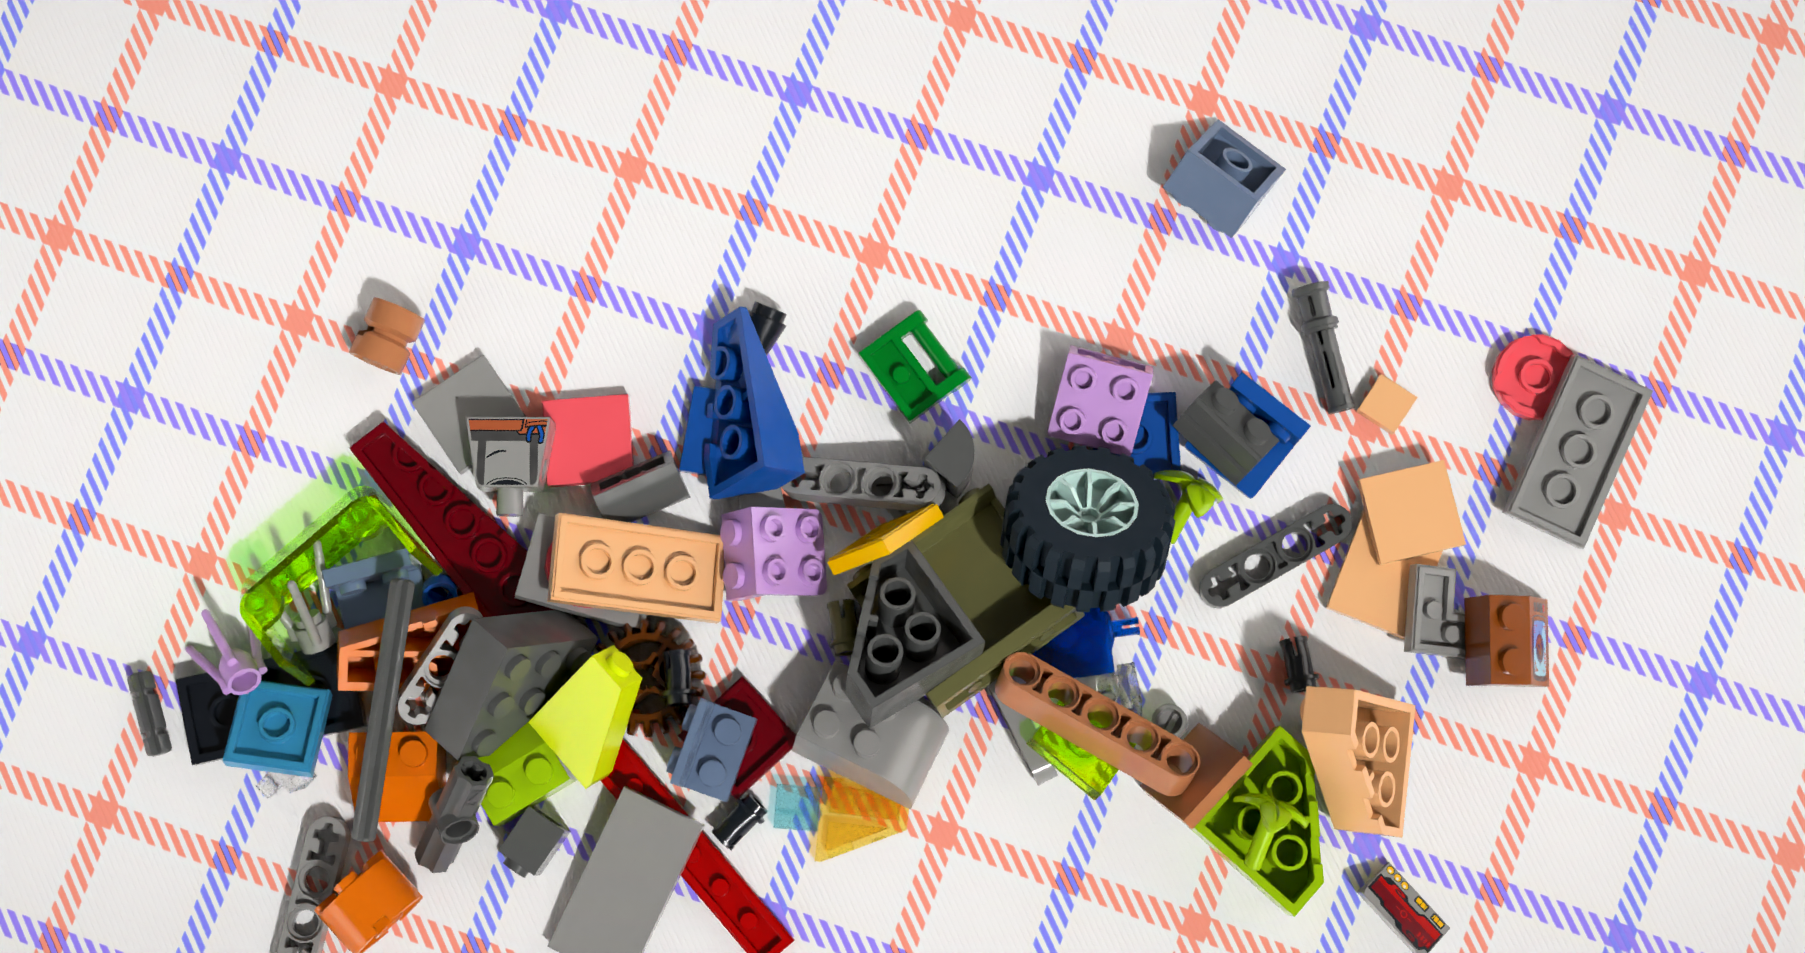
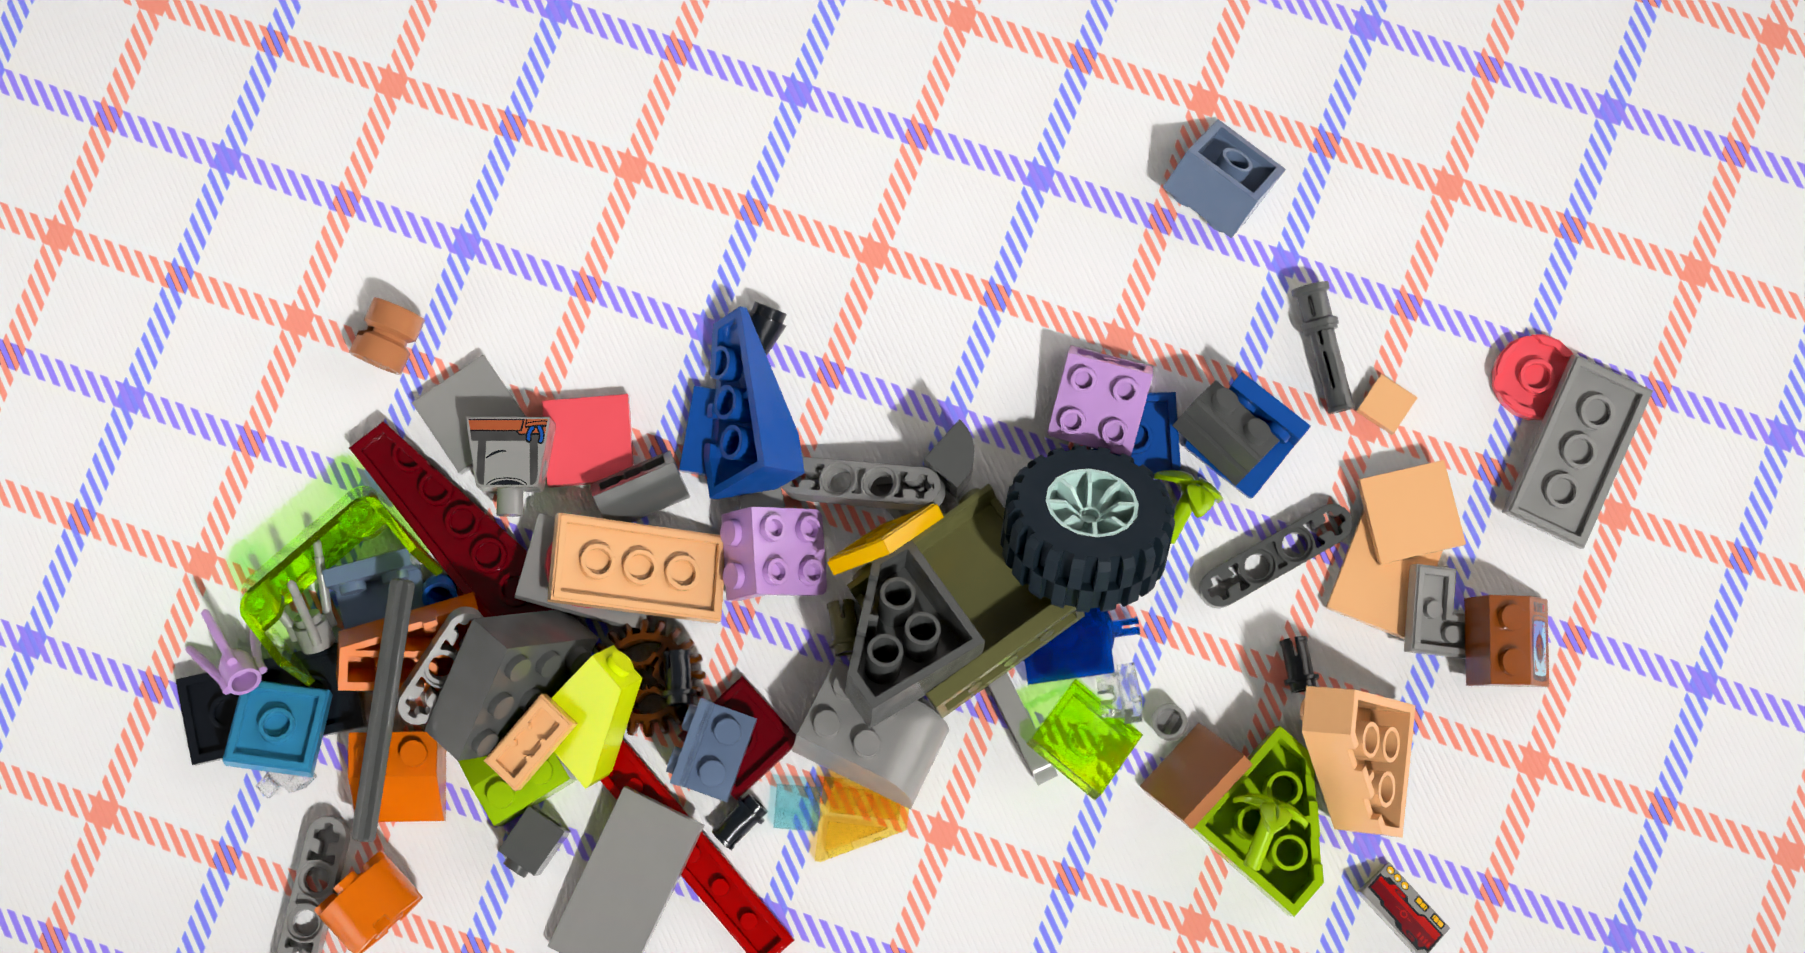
dark grey axle [127,671,172,757] -> none
dark grey piece [414,756,494,873] -> none
green plate [858,310,972,424] -> none
nougat beam [995,652,1200,796] -> none
none -> light nougat plate [484,694,578,791]

